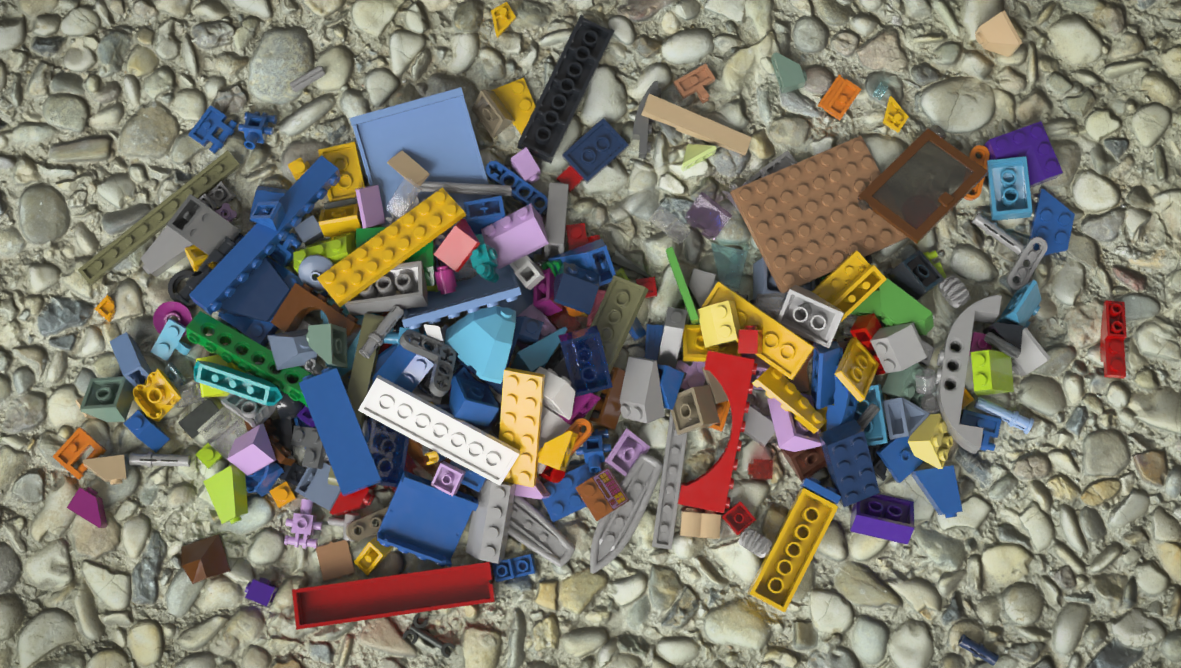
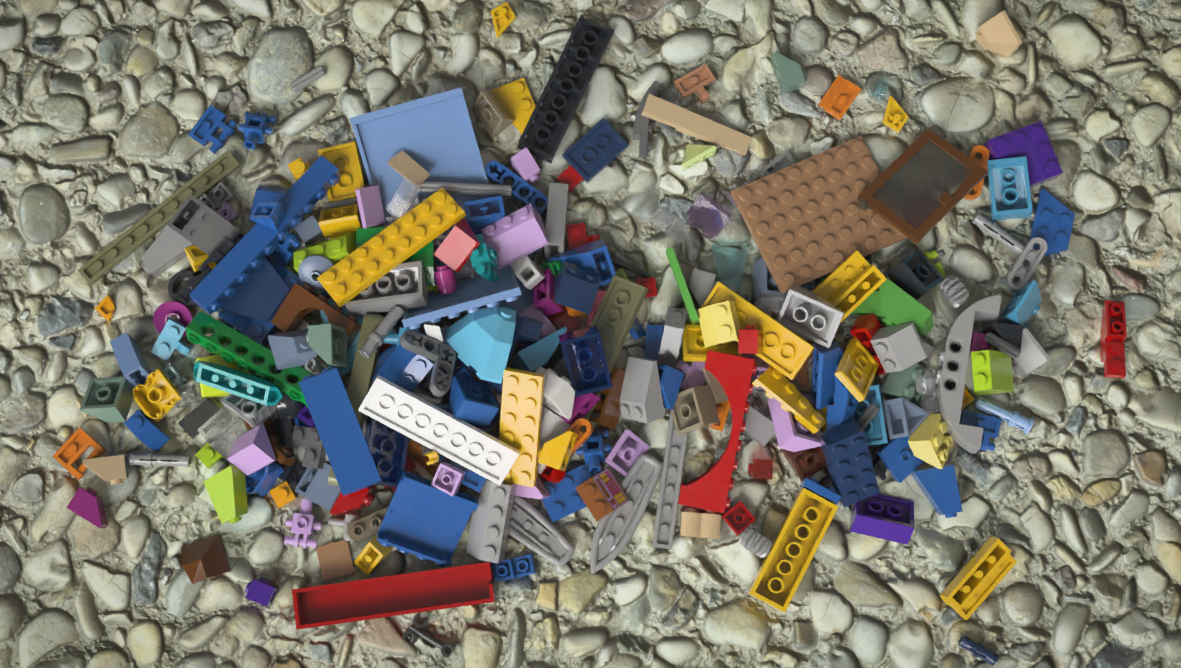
none -> yellow brick [940,536,1017,620]

